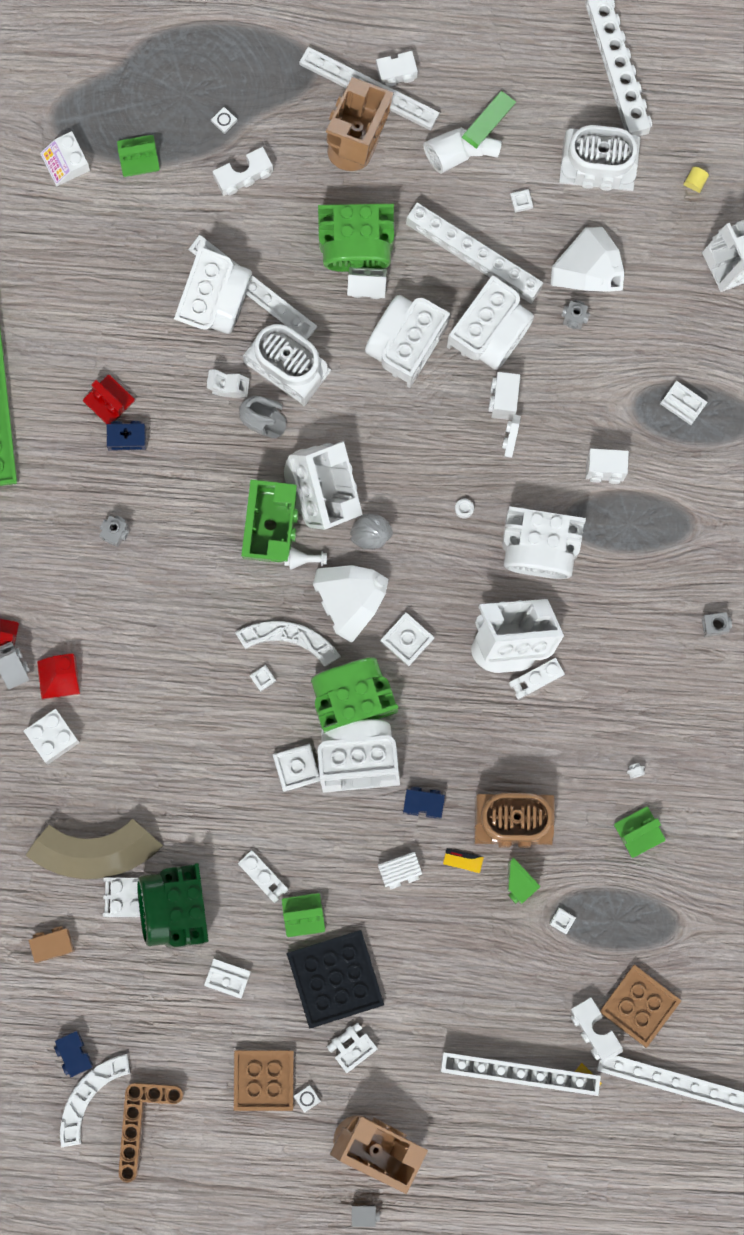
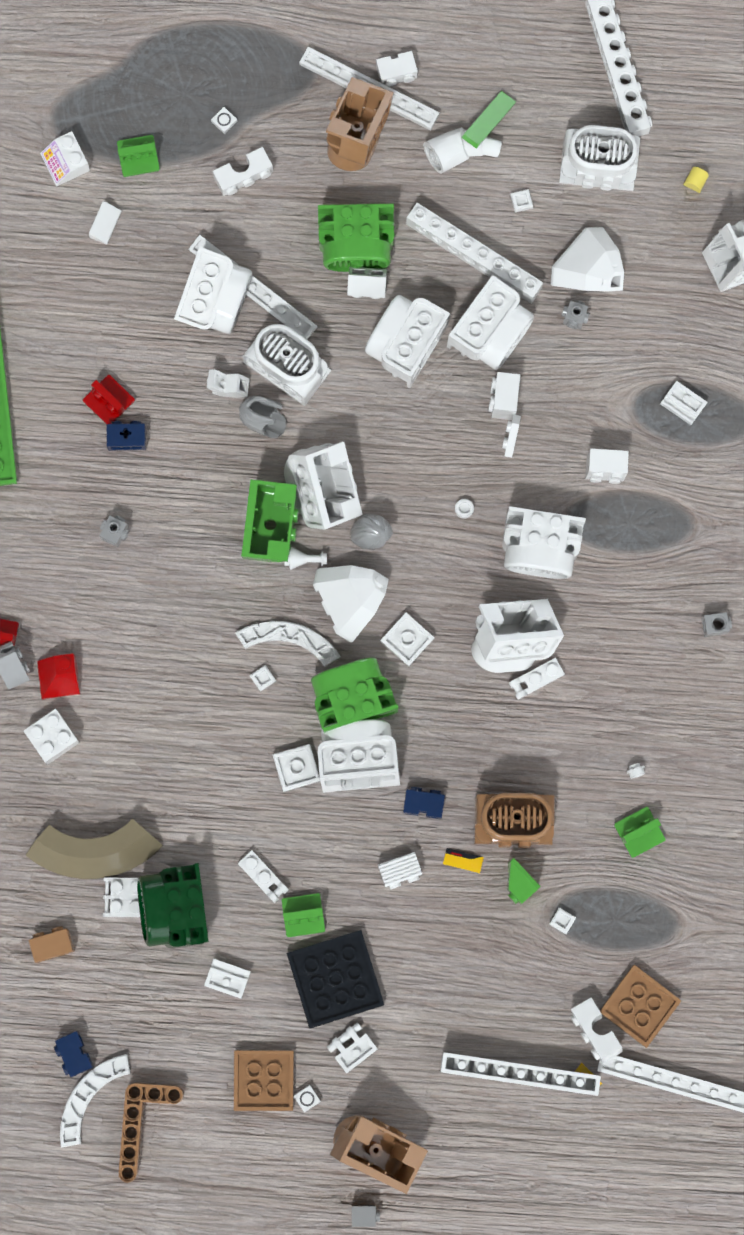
none -> white slope [89,201,122,245]

